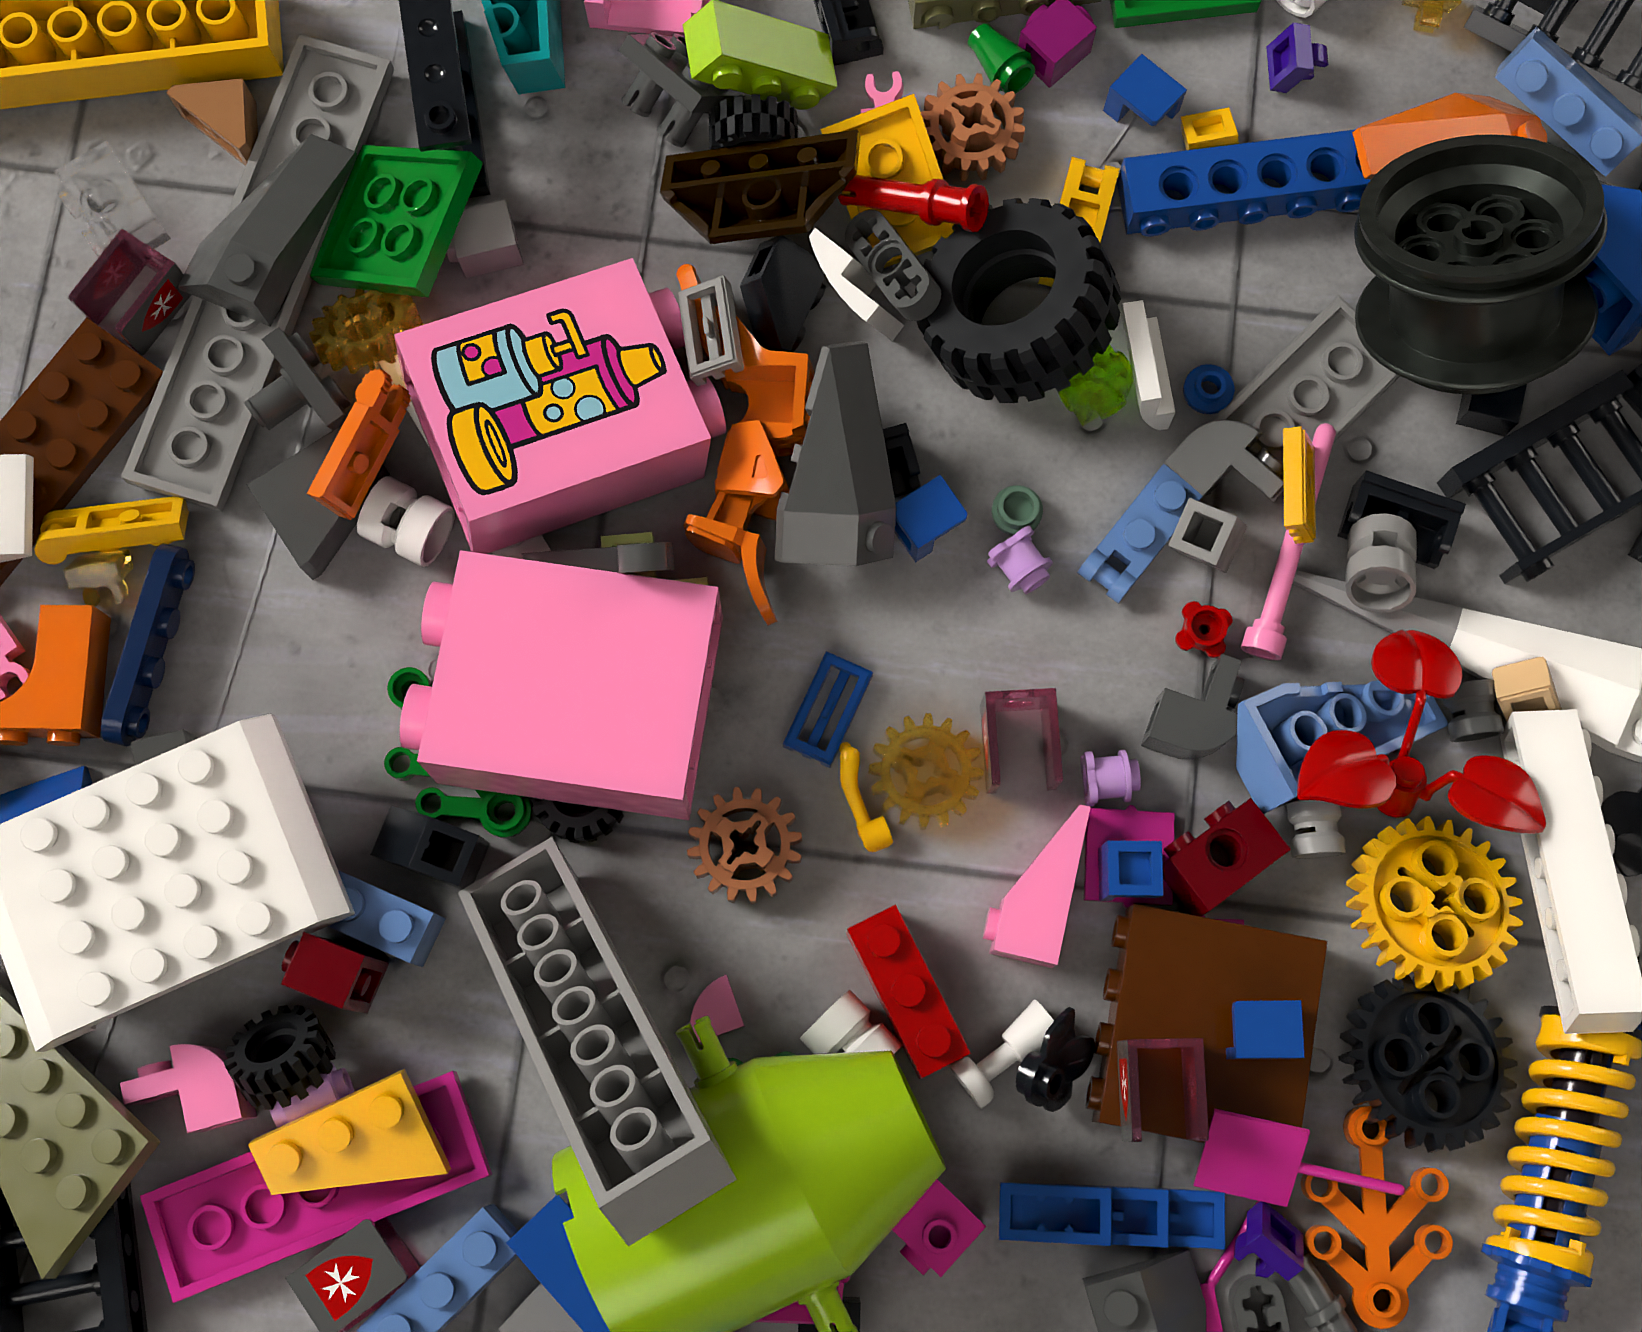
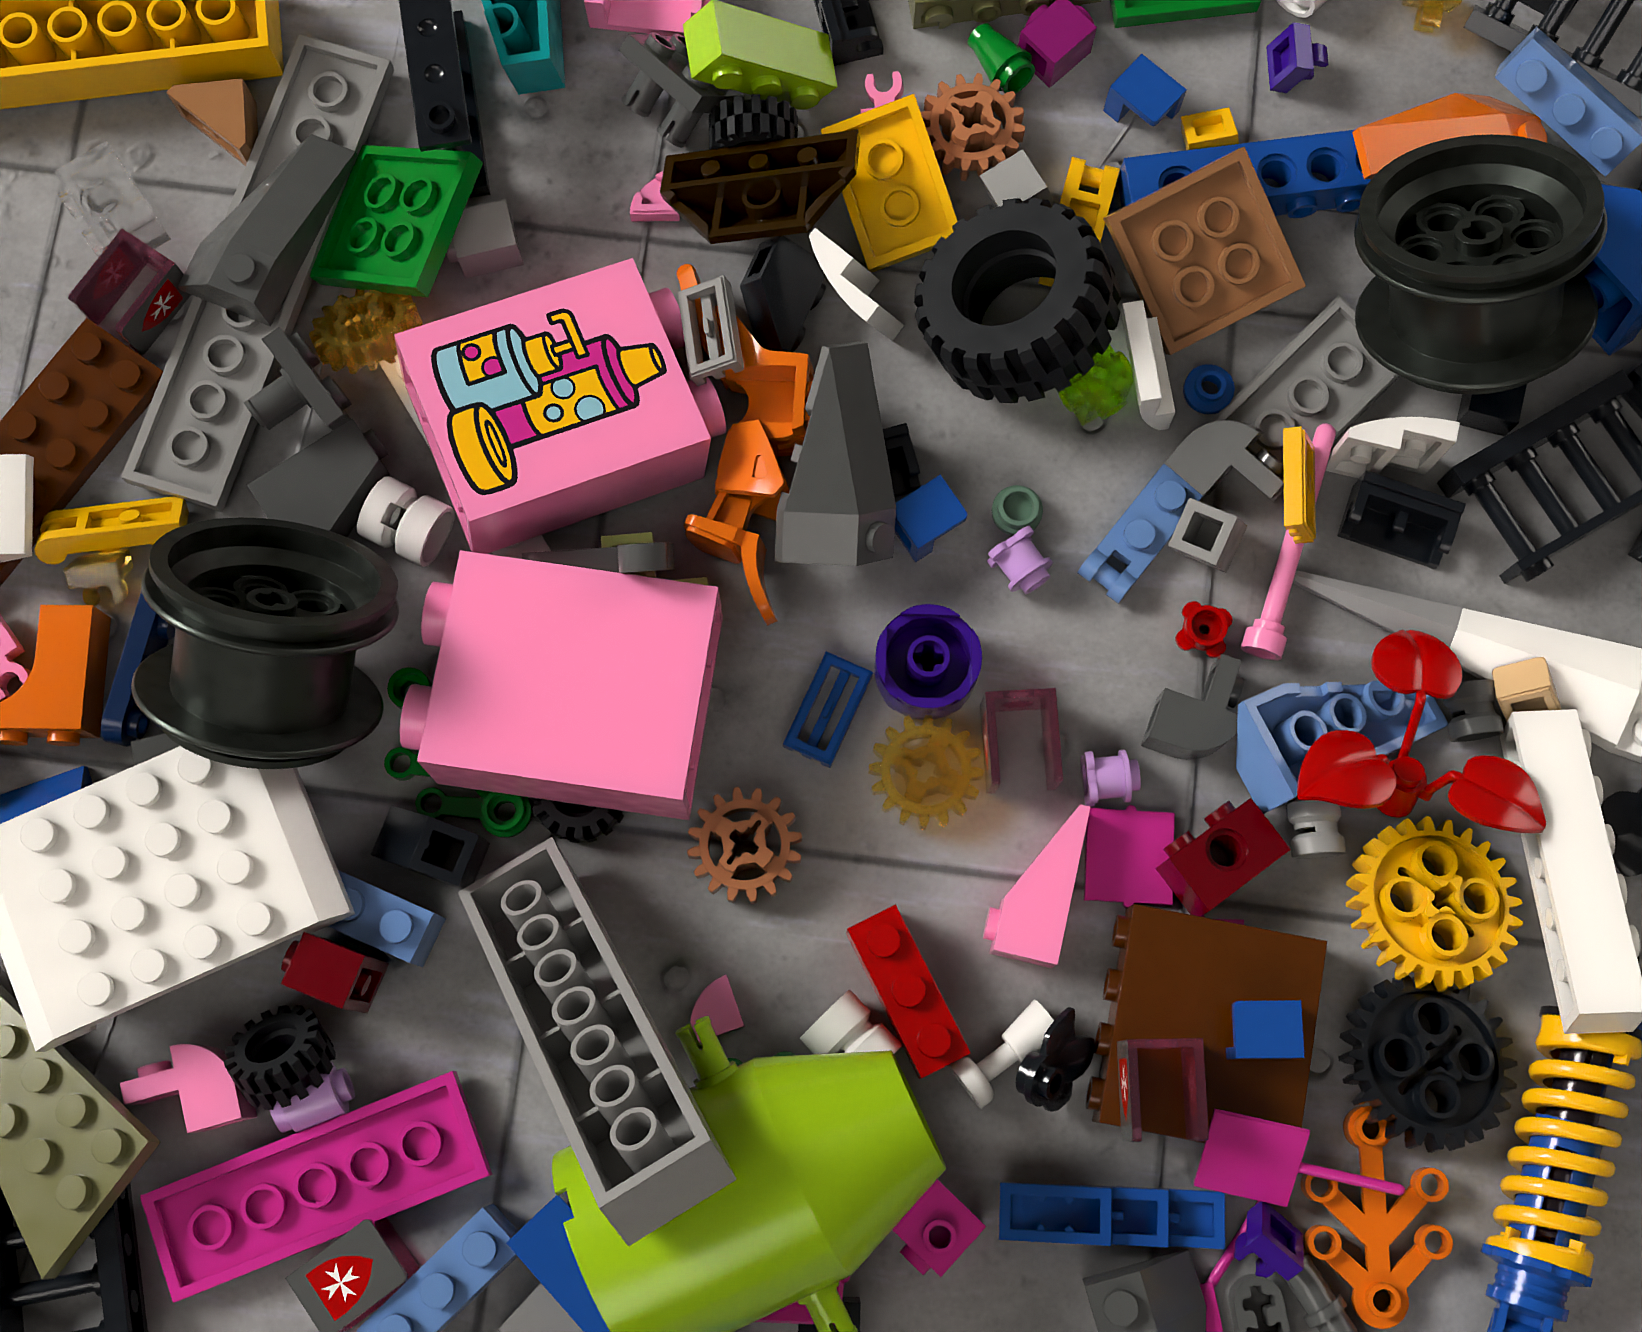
yellow wing [248,1069,451,1195] -> none
orange hinge [306,368,411,520] -> none
red pin [838,175,989,232] -> none
yellow piece [839,742,893,853] -> none
dark grey beam [845,209,941,321] -> none
blue panel [1098,841,1163,901] -> none
light grey wheel [1346,513,1417,613] -> none
none -> pearl dark grey wheel [131,517,399,769]
none -> bright pink tile [630,171,680,222]
none -> dark purple brick [874,604,982,720]
none -> light grey brick [980,149,1055,207]
none -> medium nougat plate [1103,147,1306,355]
none -> white slope [1325,417,1460,479]

